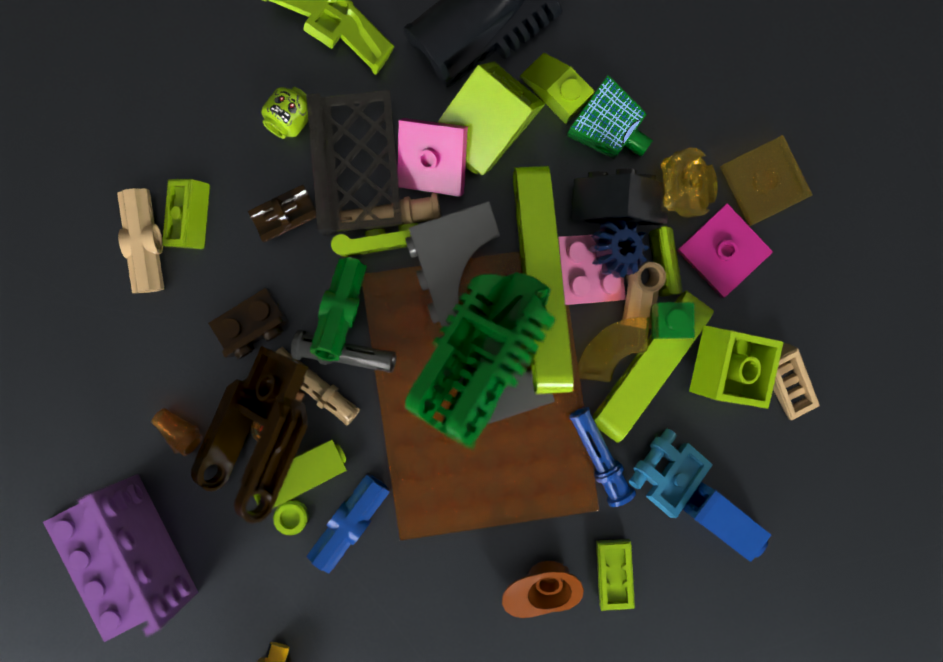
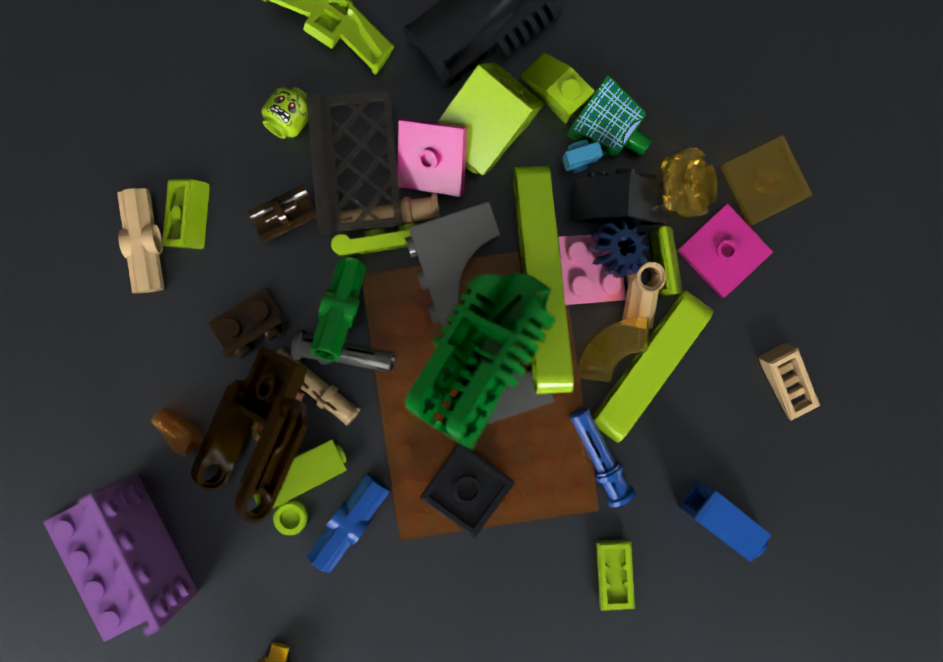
dark orange piece [502,561,584,618] -> none
dark azure plate [629,428,713,518] -> none
green brick [651,302,695,339] -> none
lime brick [689,325,784,409] -> none
none -> black plate [419,443,515,538]
none -> dark azure plate [562,140,603,174]

